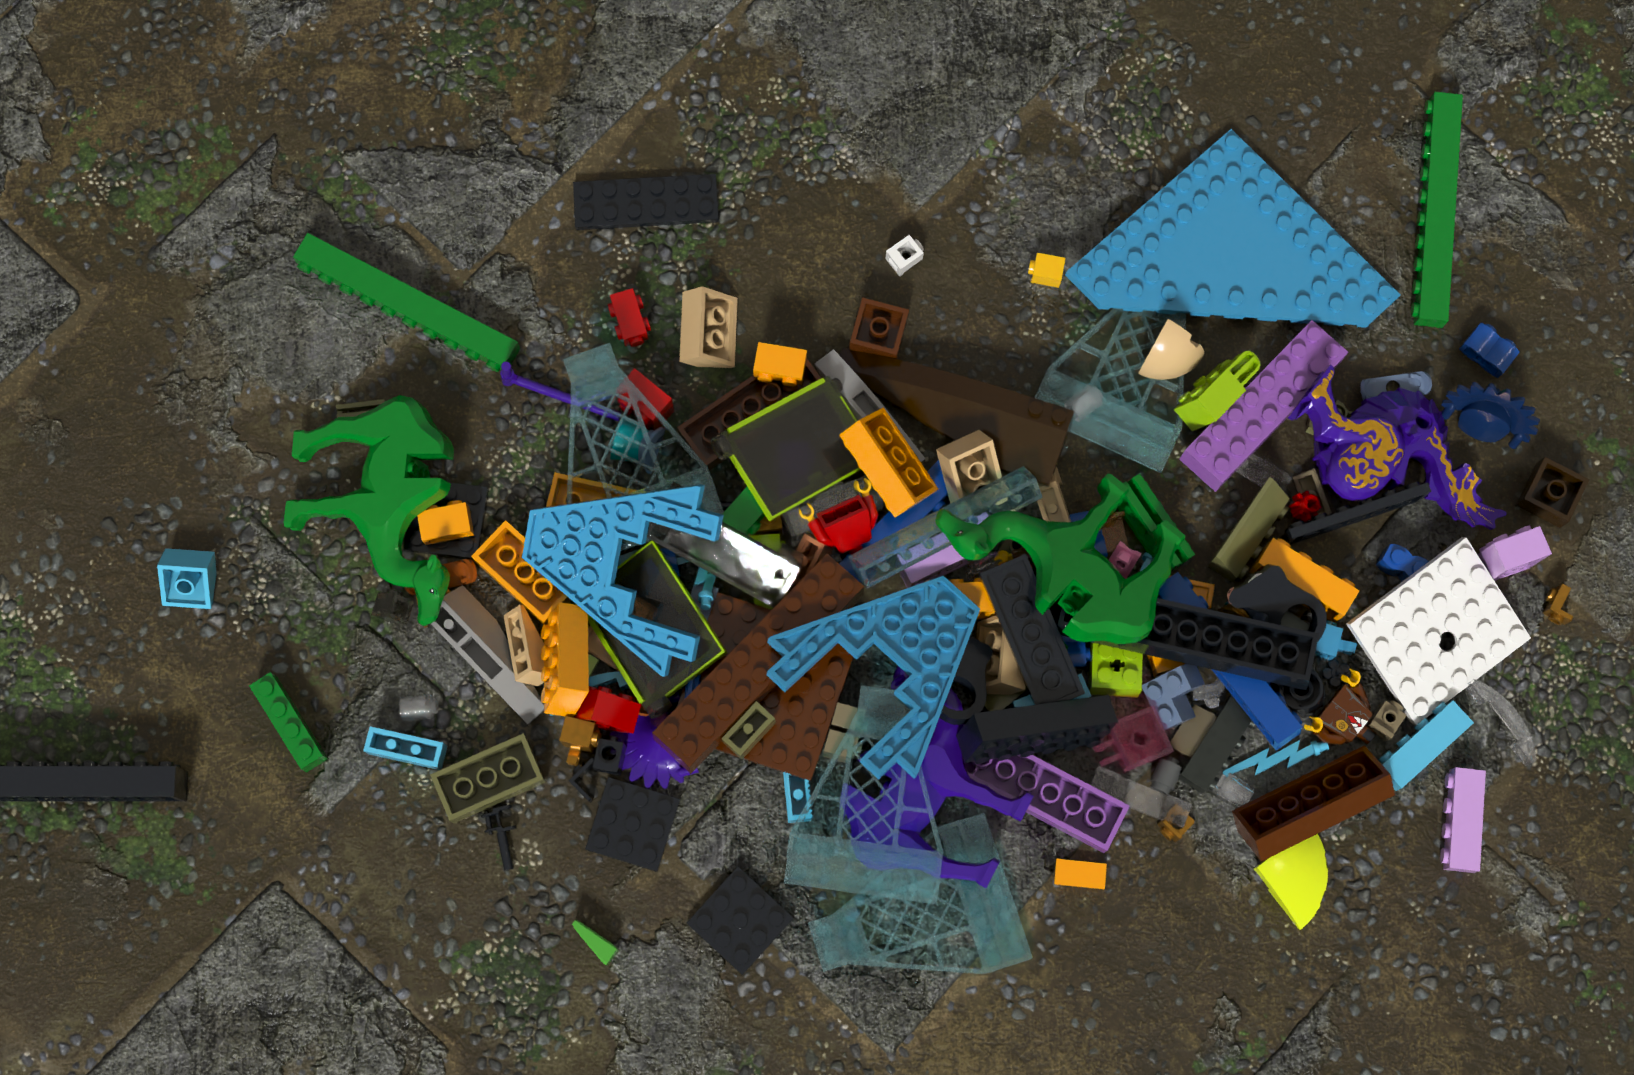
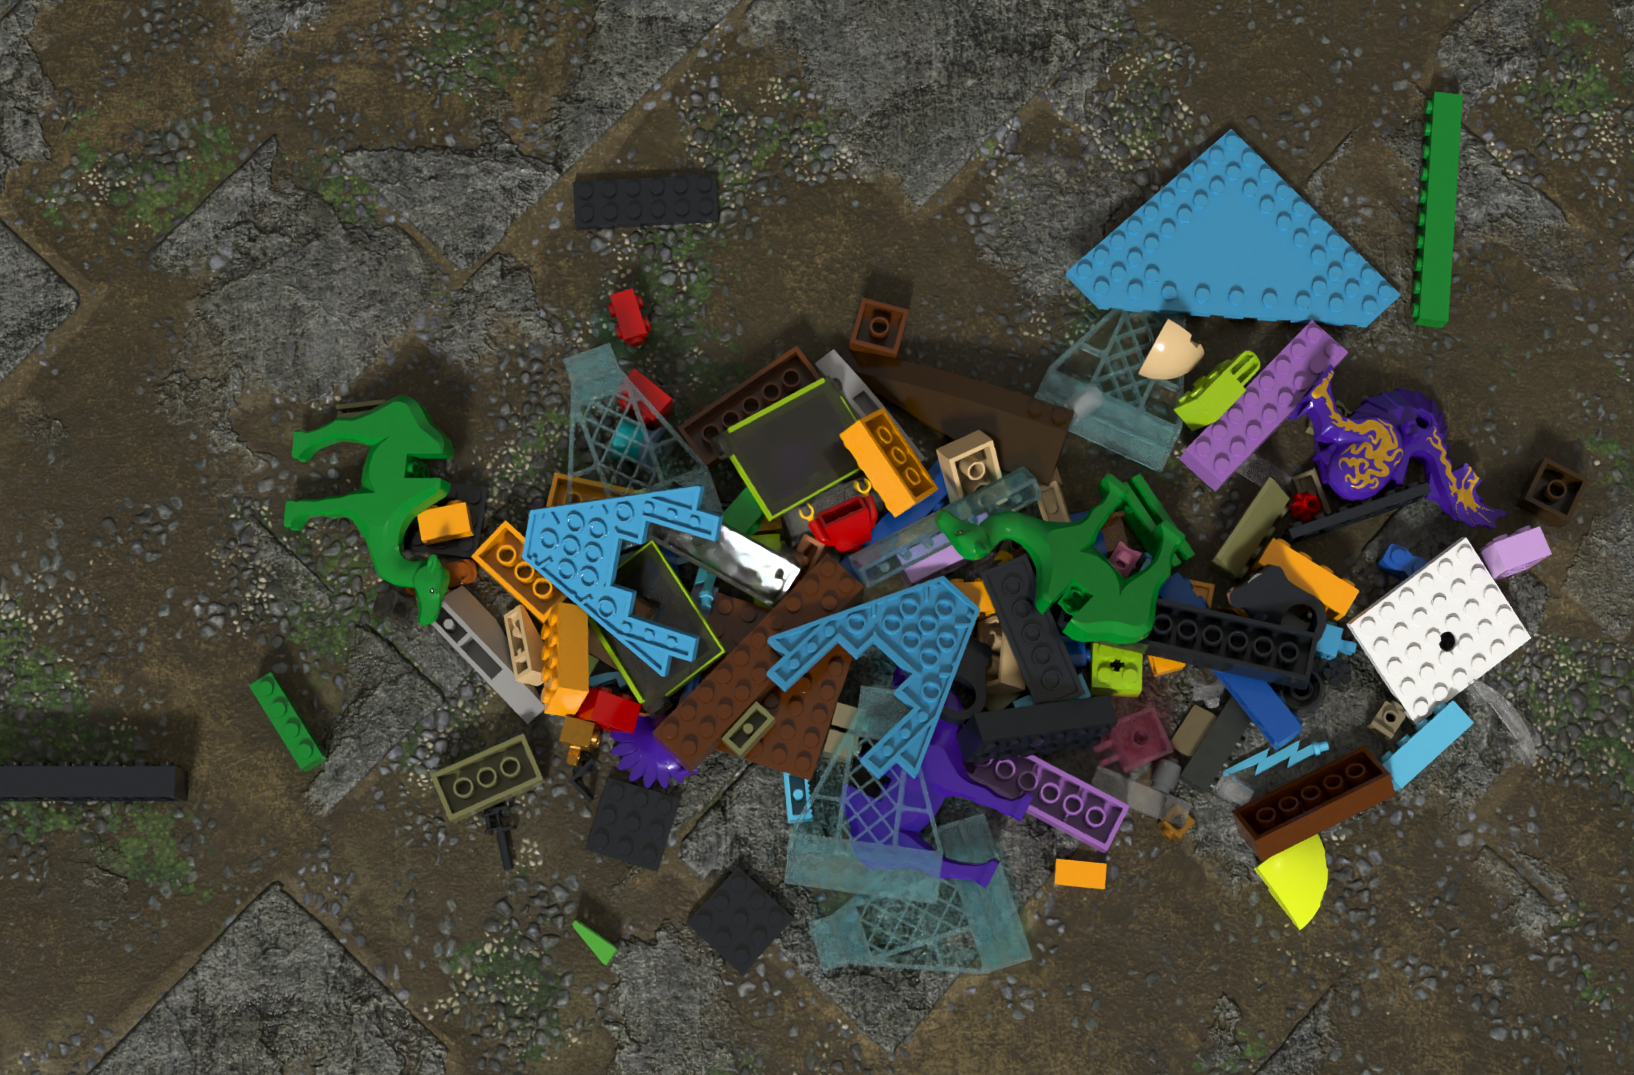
medium azure slope [157,548,217,609] -> none
green brick [293,233,521,372] -> none
medium azure brick [363,726,448,770] -> none
clear brick [399,694,438,722] -> none
dark purple bar [500,362,622,422] -> none
black brick [593,736,627,776] -> none
tan slope [679,286,738,368] -> none
light orange brick [753,342,807,387] -> none
white brick [885,235,924,277] -> none
yellow brick [1028,253,1065,288] -> none
sand blue brick [1142,664,1205,731] -> none
reddish brown torso [1304,668,1376,745] -> none
sand blue piece [1360,371,1432,400] -> none
lavender brick [1440,767,1486,873] -> none
dark blue piece [1441,382,1540,449] -> none
blue brick [1459,323,1519,378] -> none
pearl gold bracket [1543,583,1573,625] -> none

